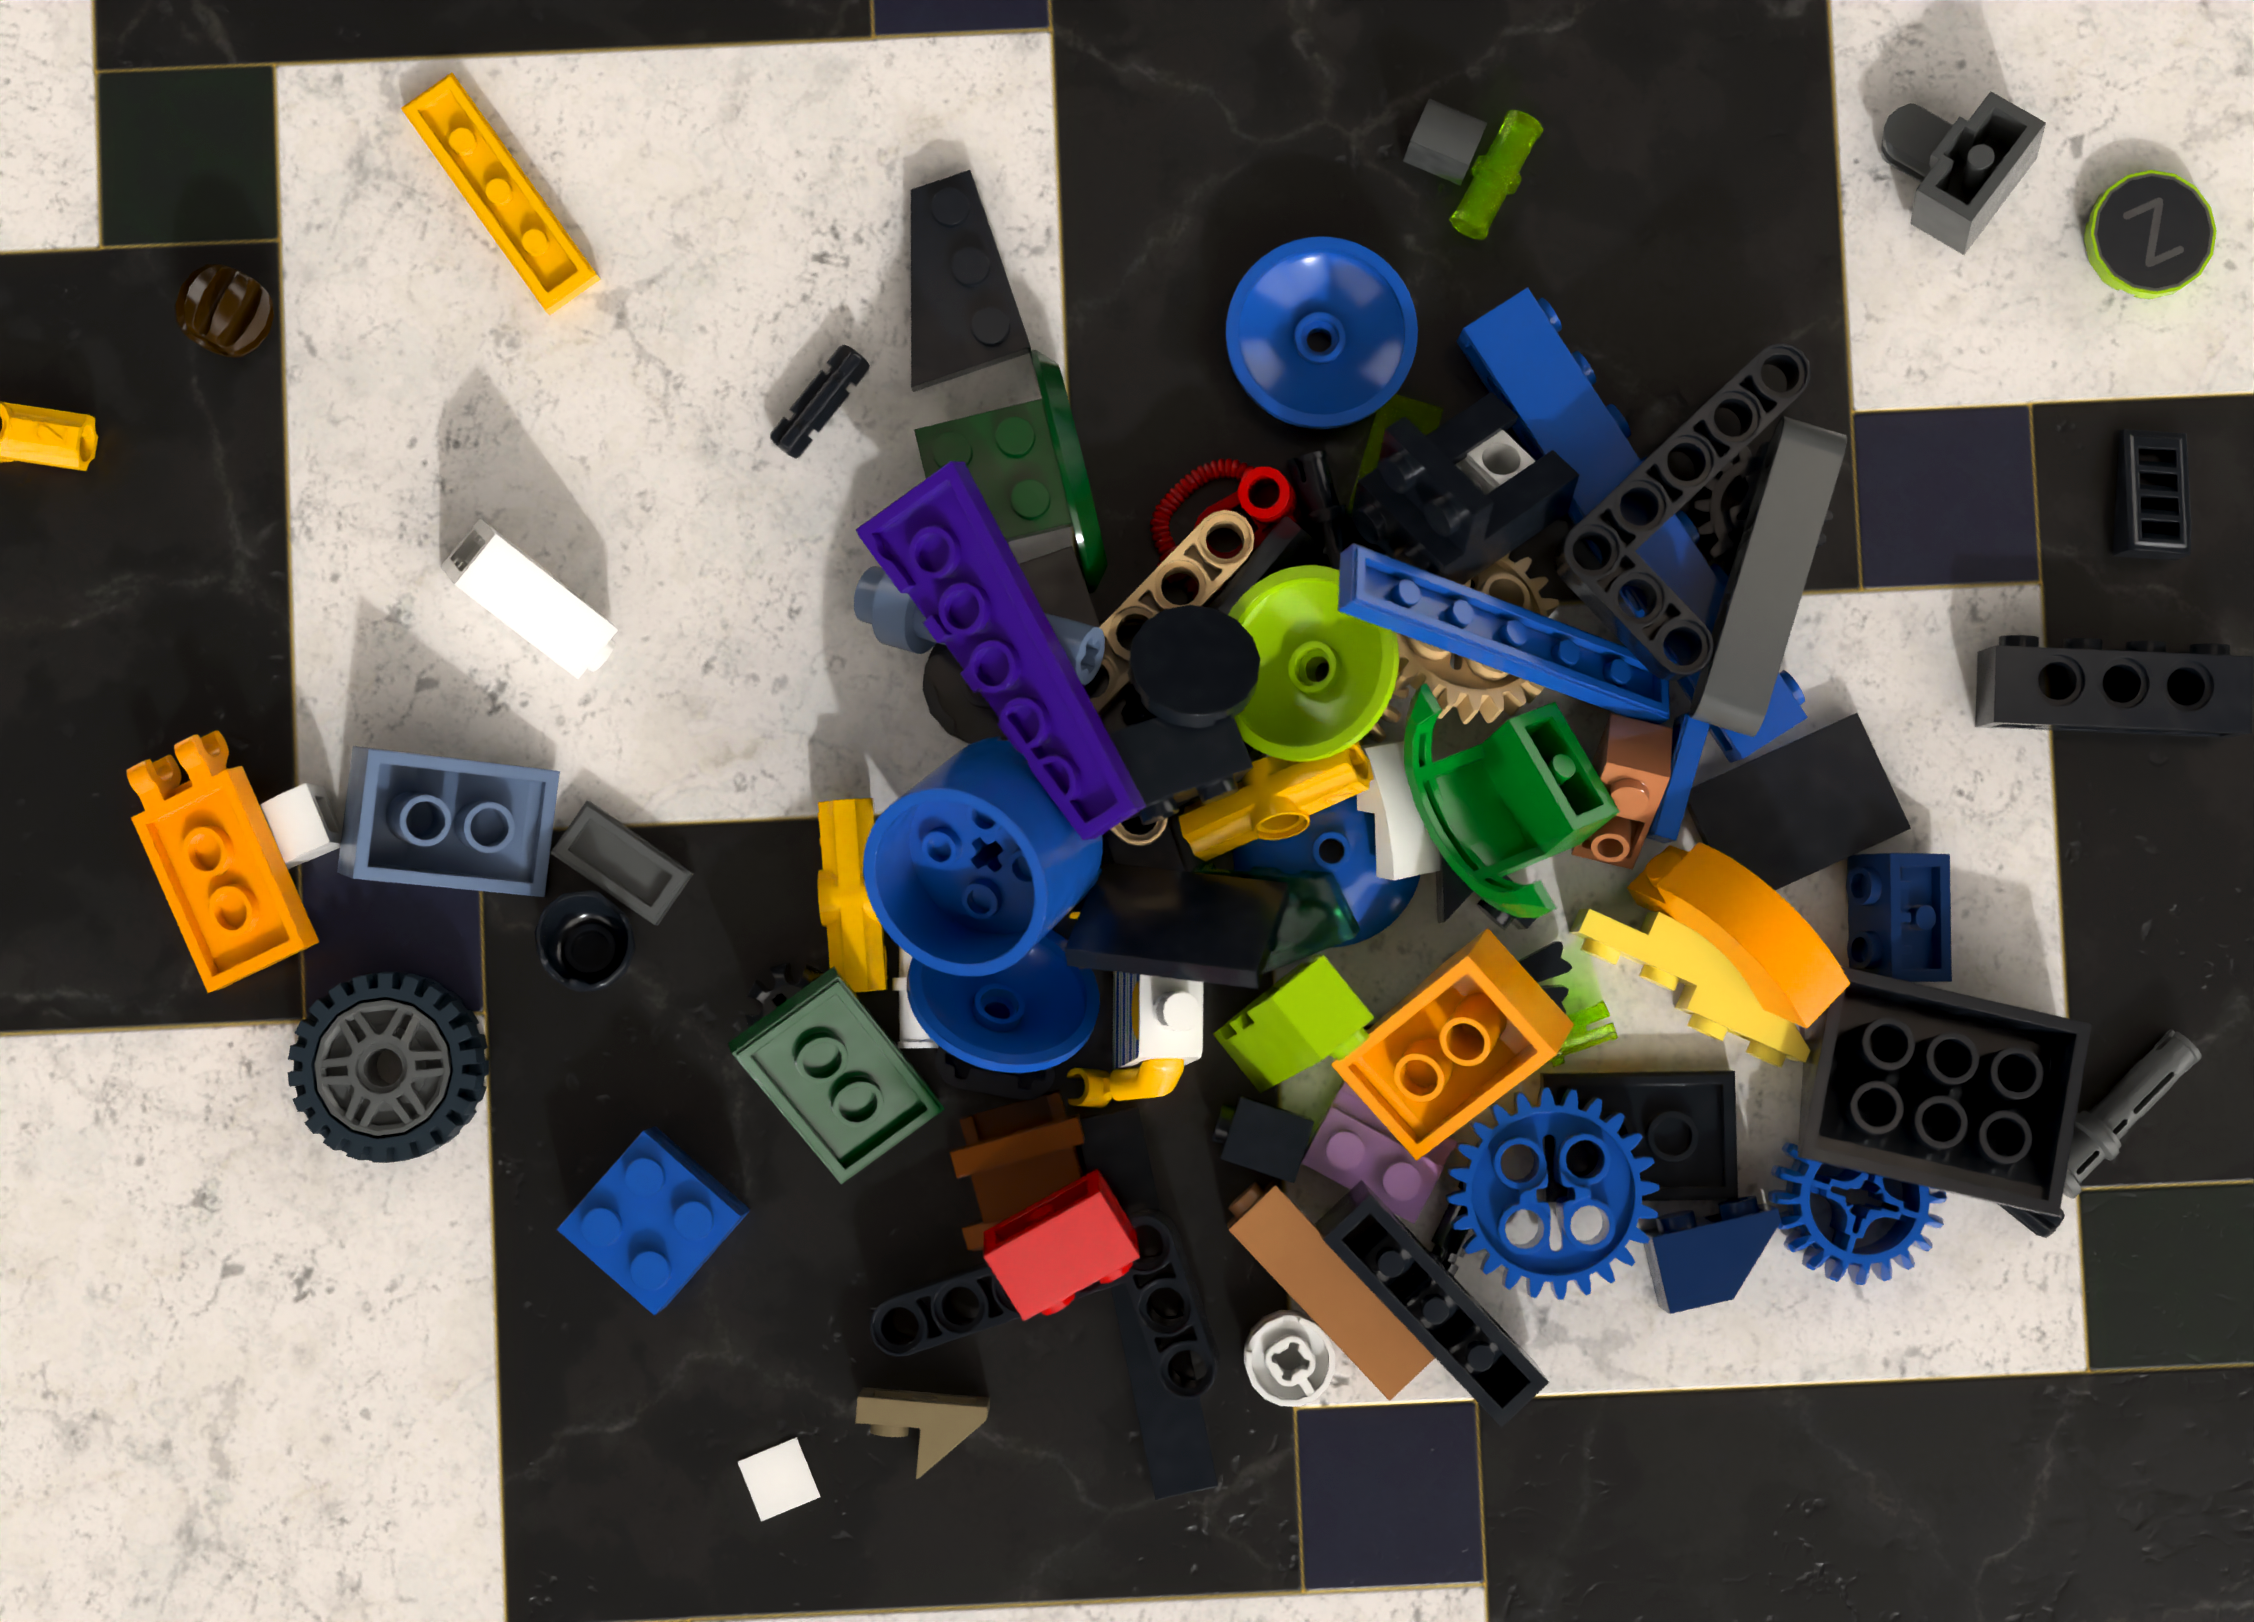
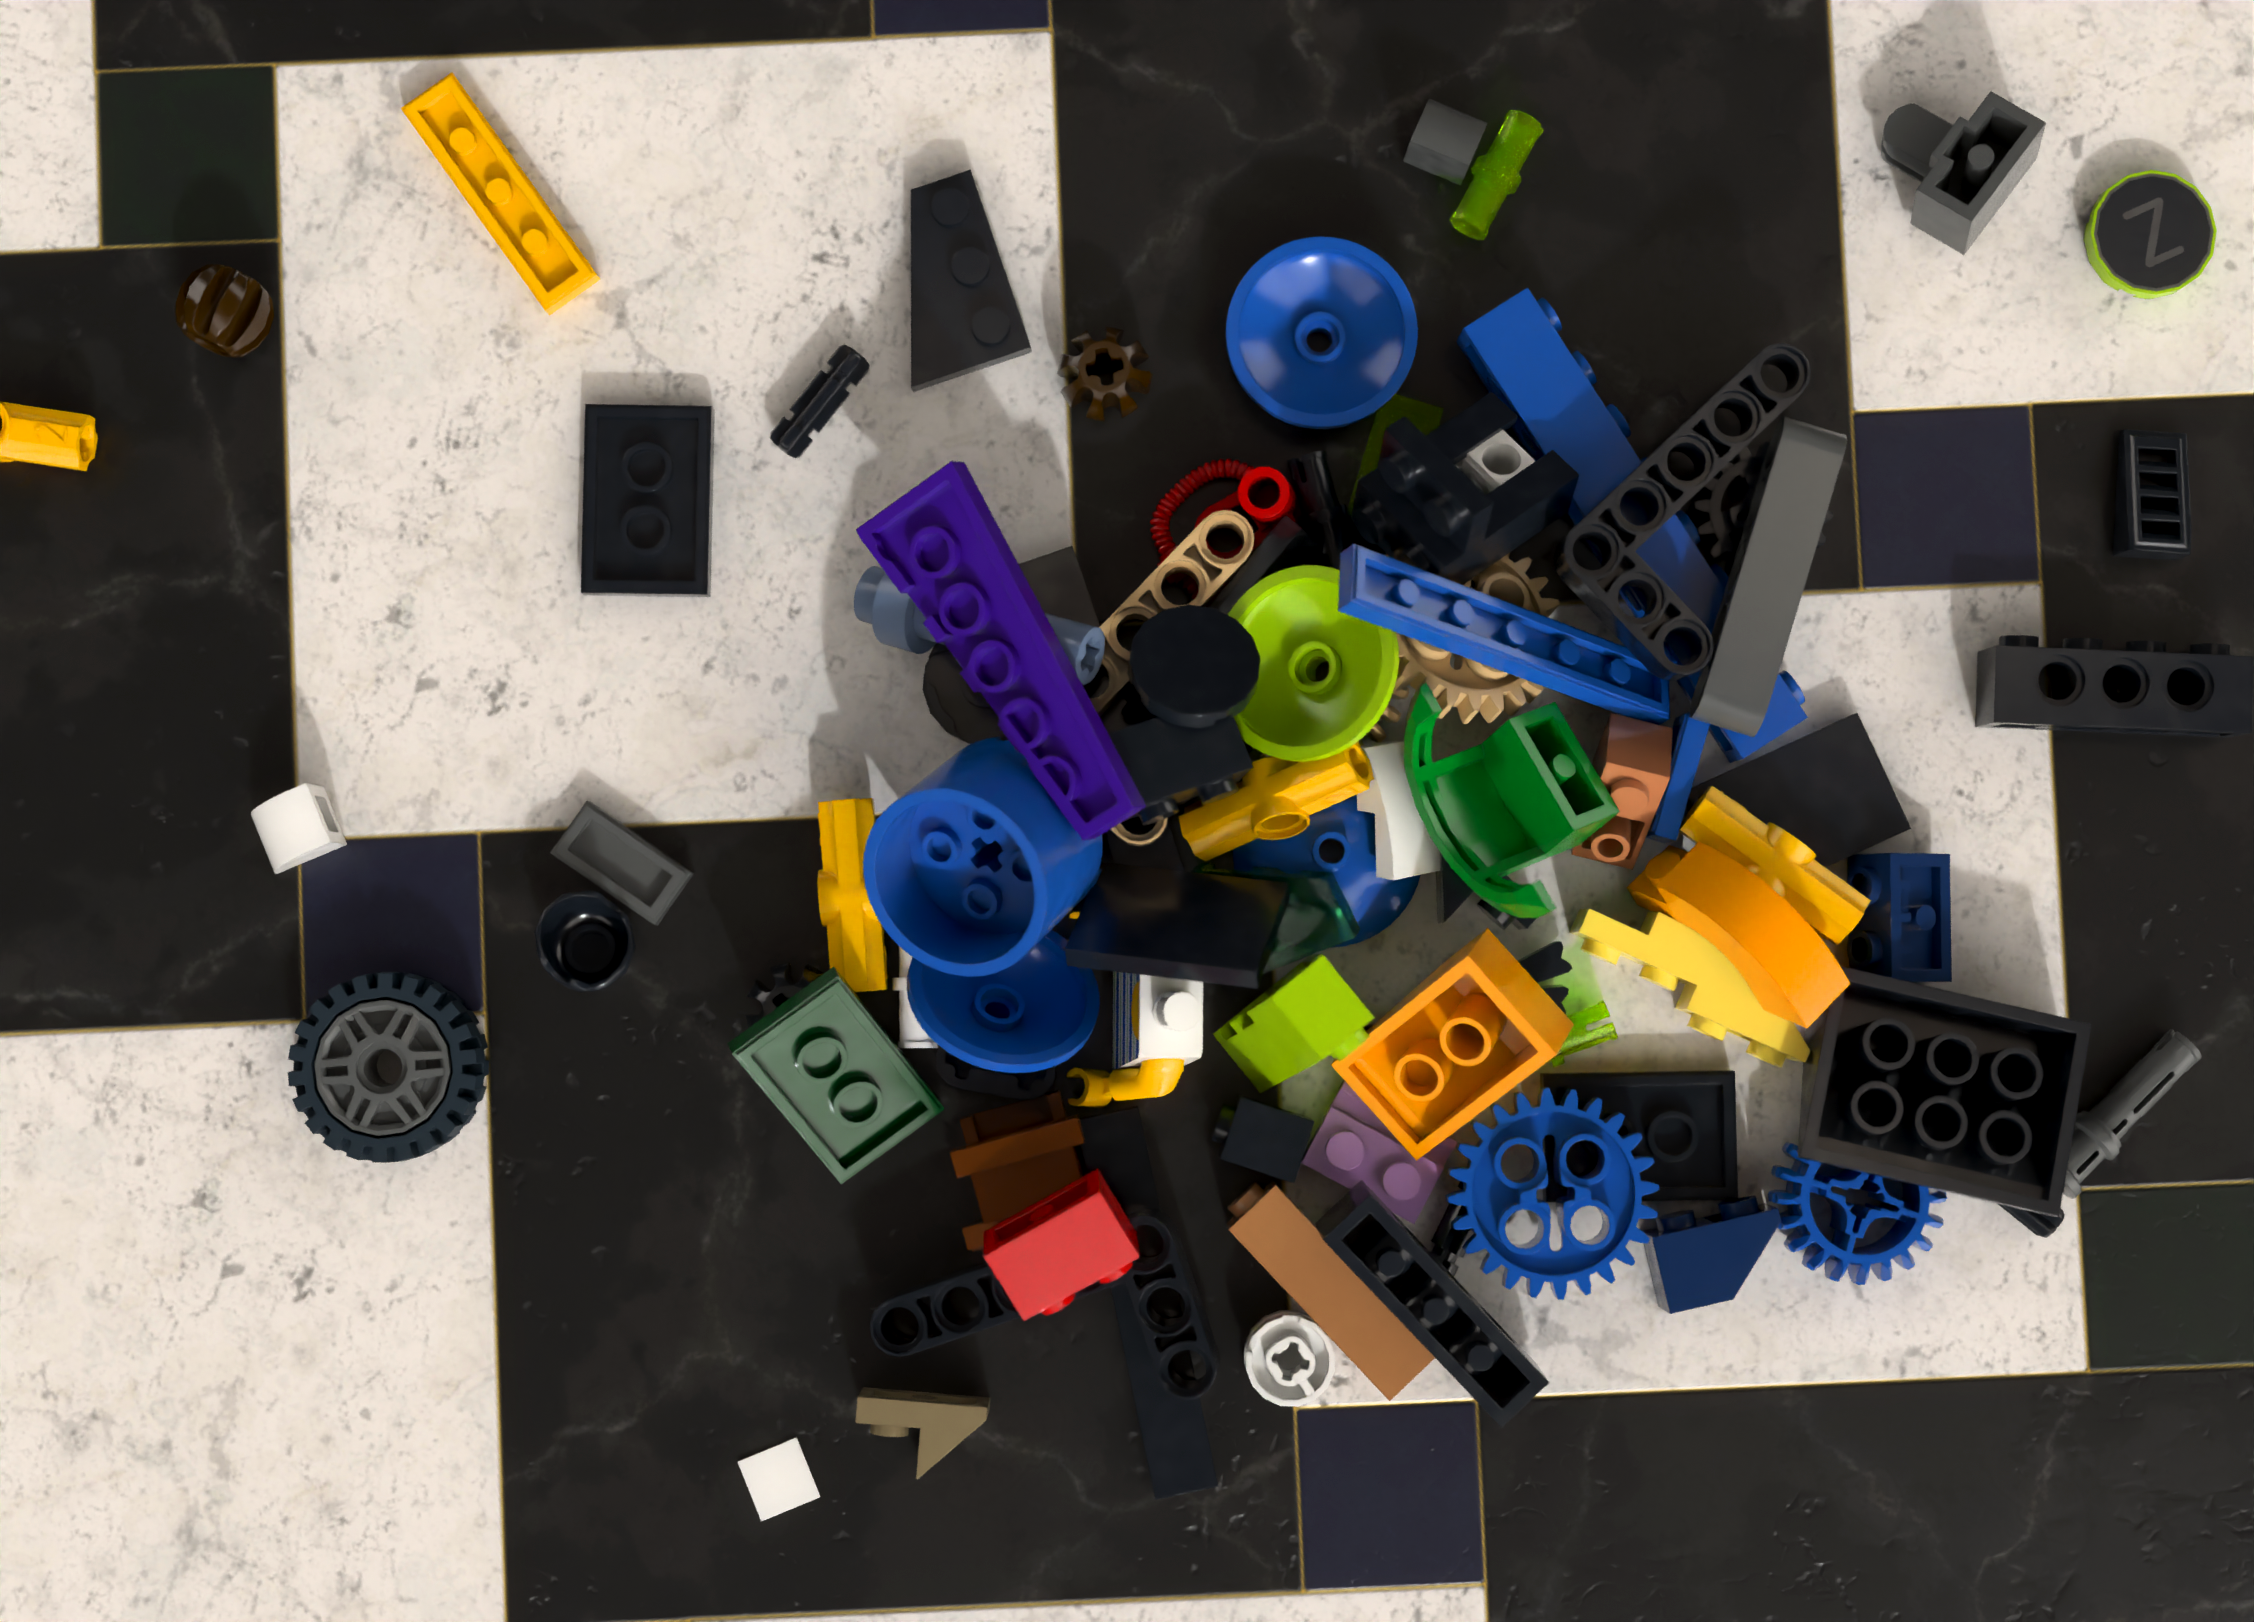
light orange tile [126,730,319,993] -> none
sand blue slope [337,746,560,897] -> none
white slope [440,518,618,679] -> none
blue brick [557,1126,751,1316] -> none
dark green piece [914,350,1108,594] -> none
none -> black tile [581,404,715,597]
none -> dark brown piece [1057,326,1153,422]
none -> yellow piece [1679,786,1871,945]

